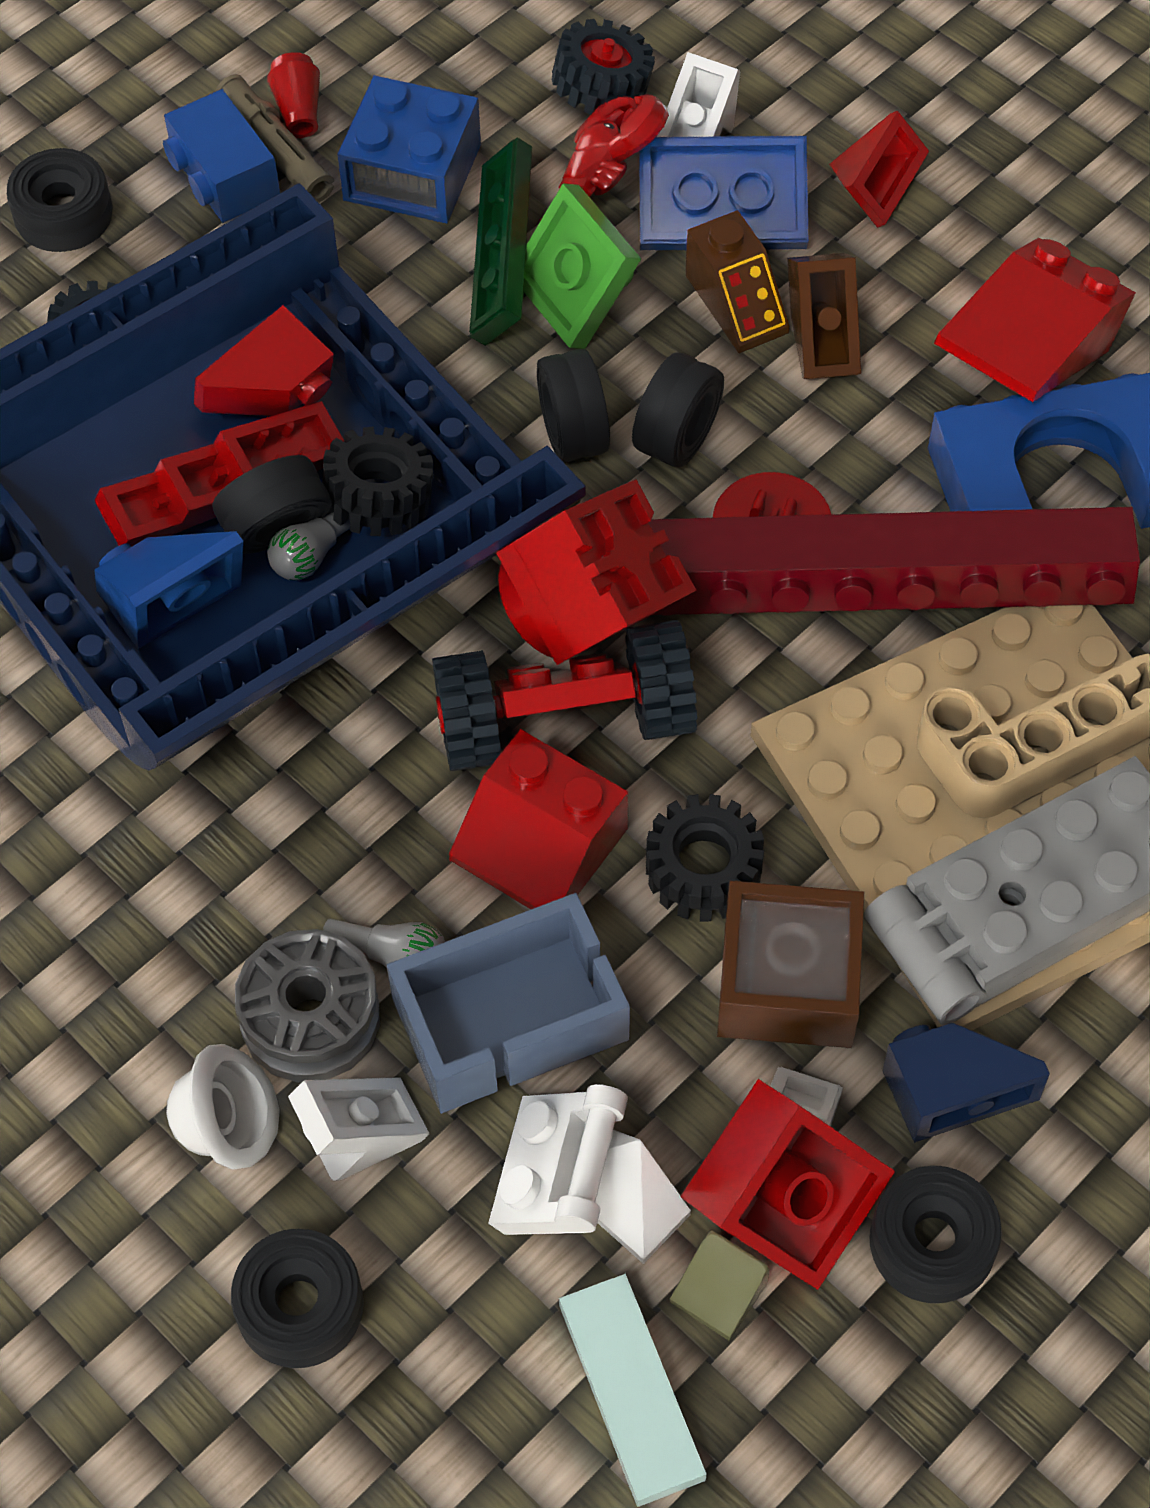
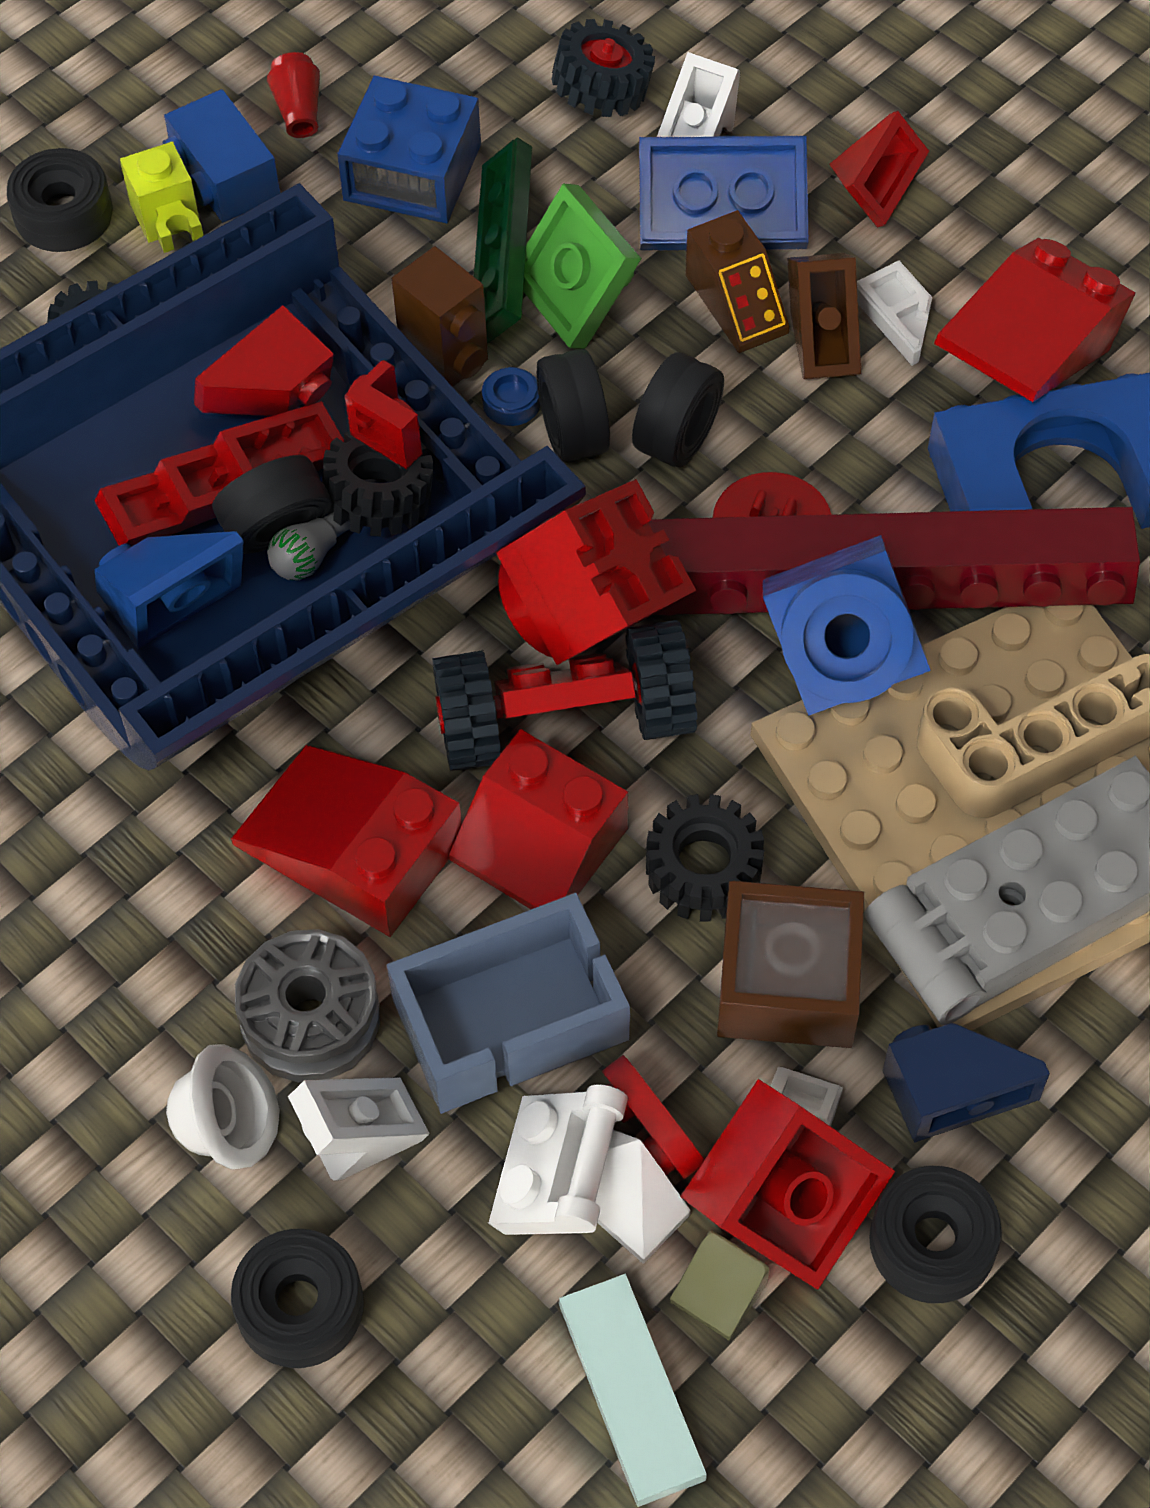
dark tan pin [215,74,334,203] -> none
light grey piece [323,919,445,967] -> none
red animal [539,94,669,221] -> none
none -> neon yellow brick [120,141,204,253]
none -> red slope [231,745,462,937]
none -> red bracket [345,360,422,469]
none -> reddish brown brick [391,246,488,387]
none -> blue tile [482,367,540,426]
none -> red plate [602,1054,704,1180]
none -> blue piece [763,535,931,716]
none -> white tile [857,260,932,366]

